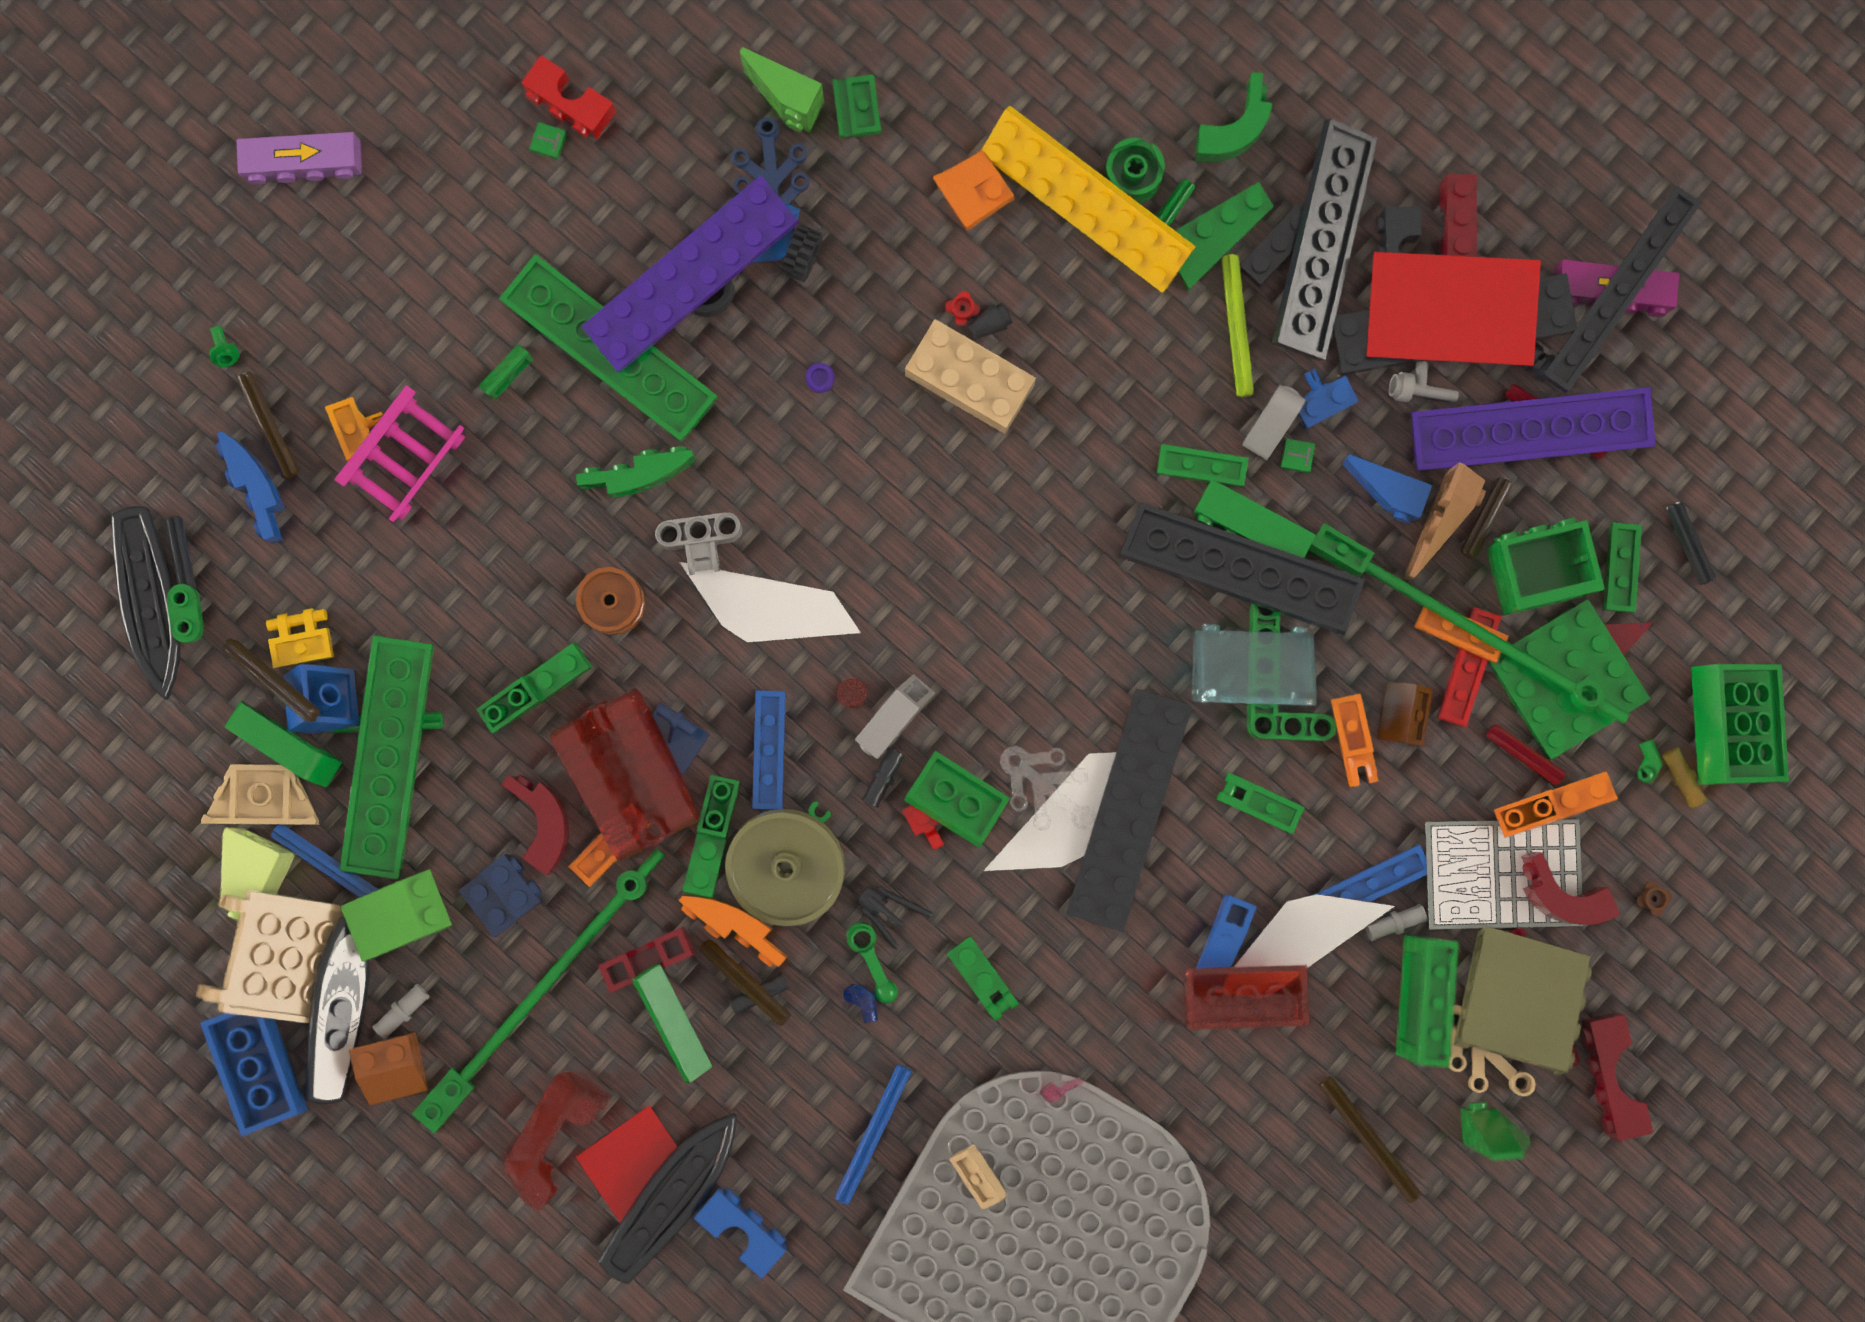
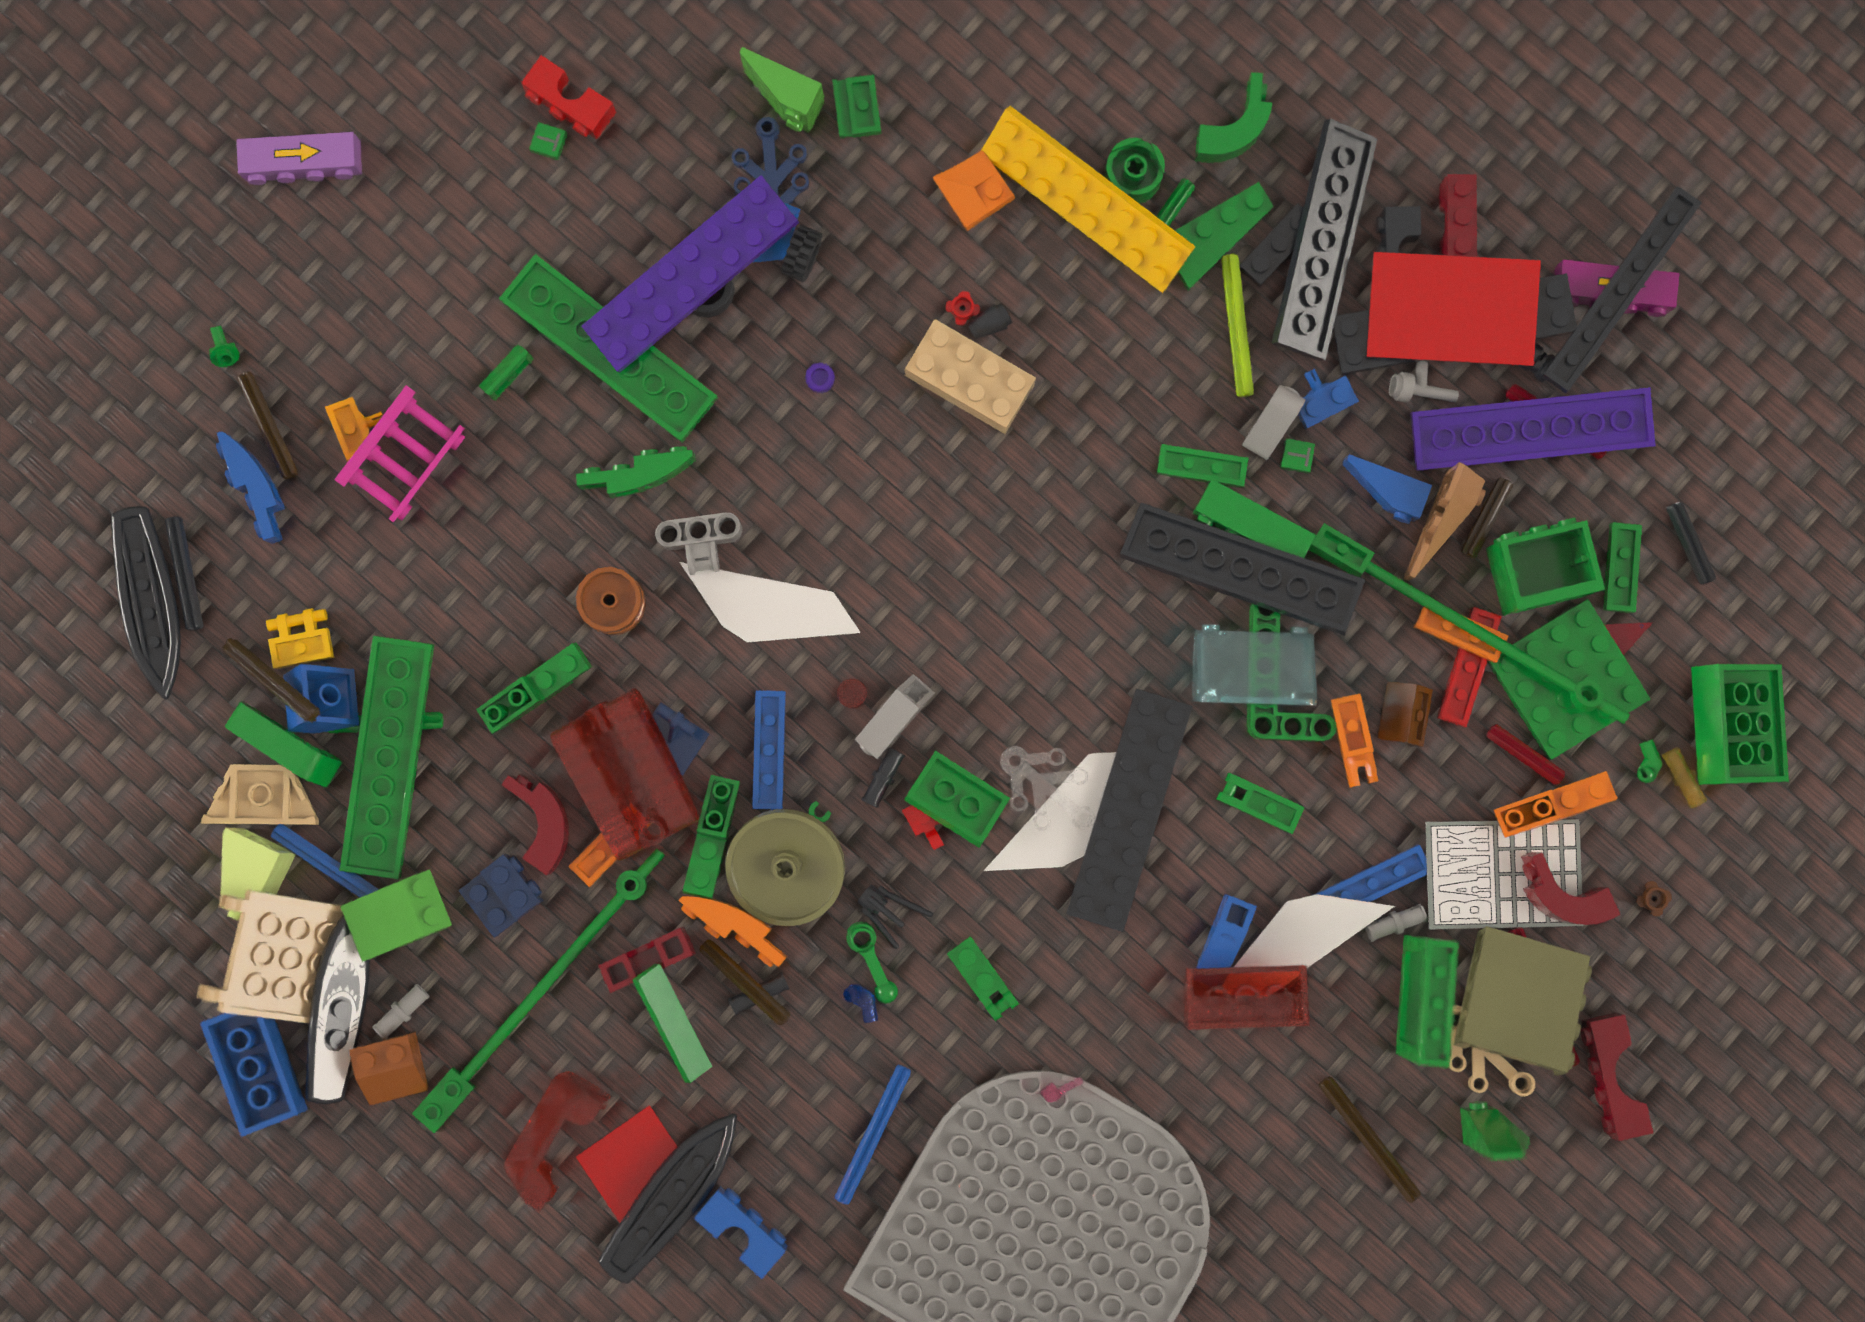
green plate [167,584,204,643] -> none
tan plate [949,1144,1007,1210] -> none

